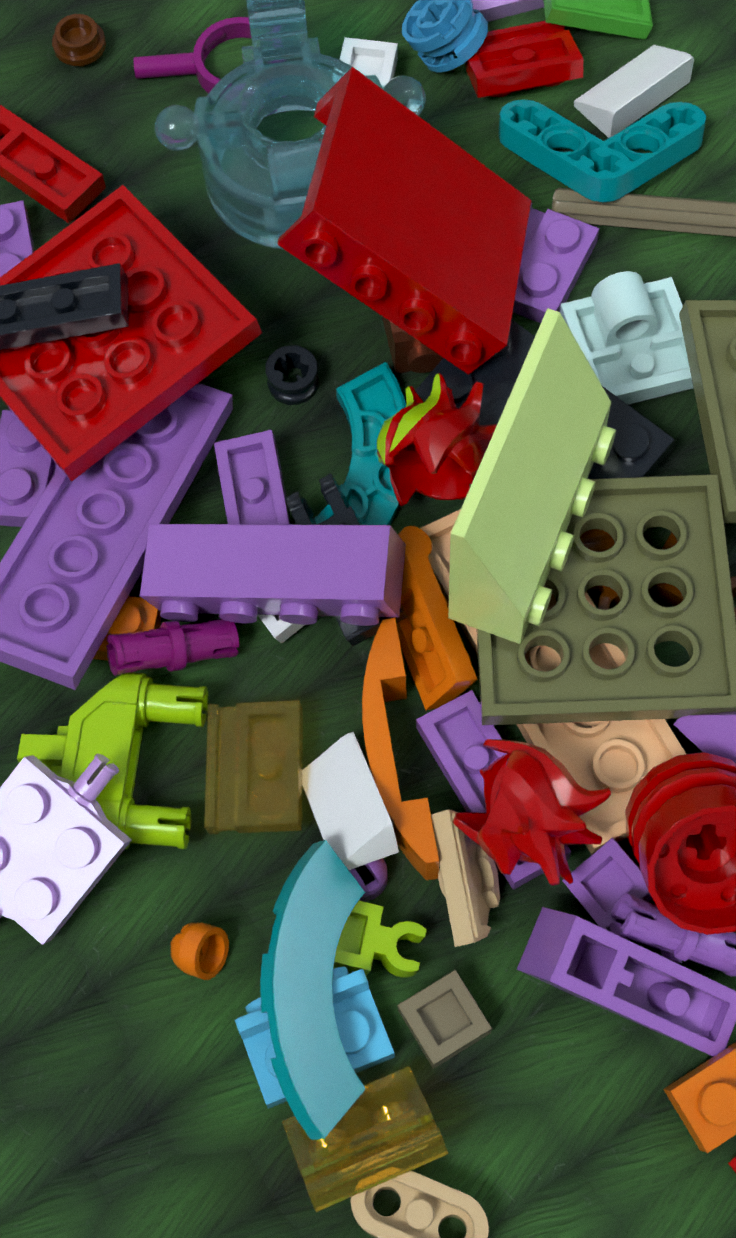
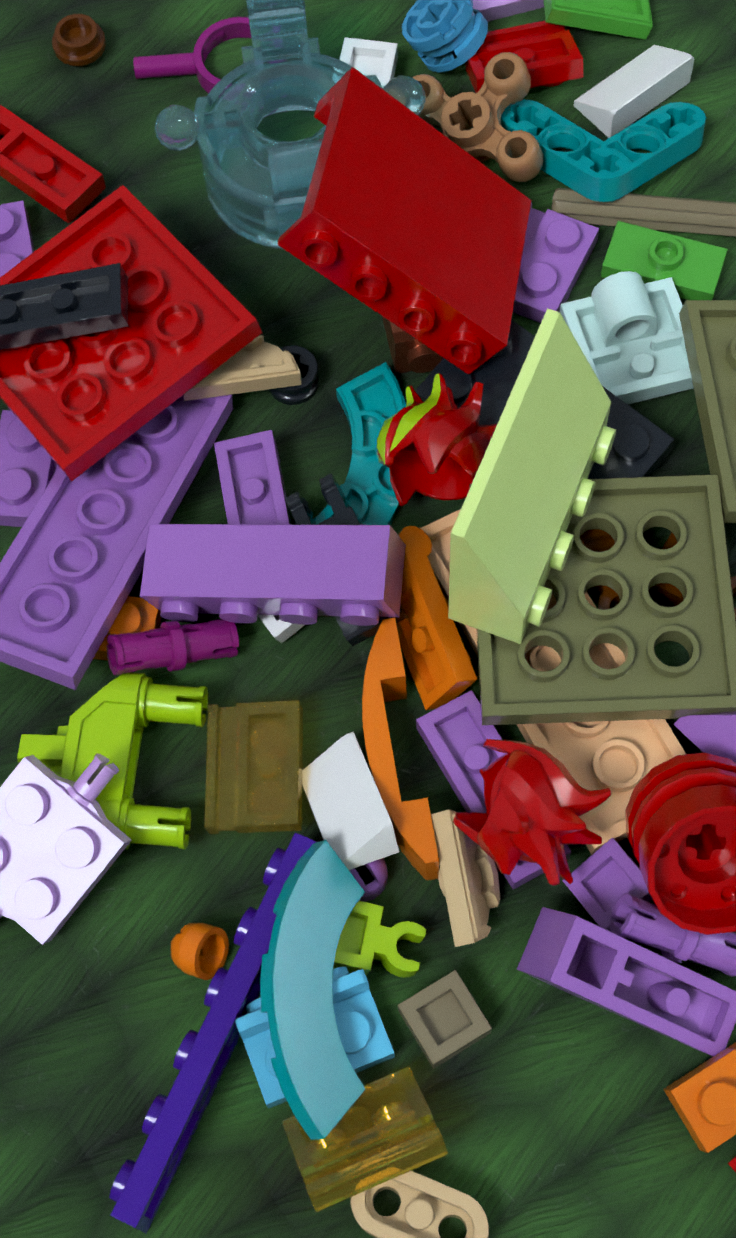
none -> dark purple plate [109,833,317,1234]
none -> tan plate [184,335,301,401]
none -> medium nougat gear [401,52,543,182]
none -> bright green plate [601,221,728,300]

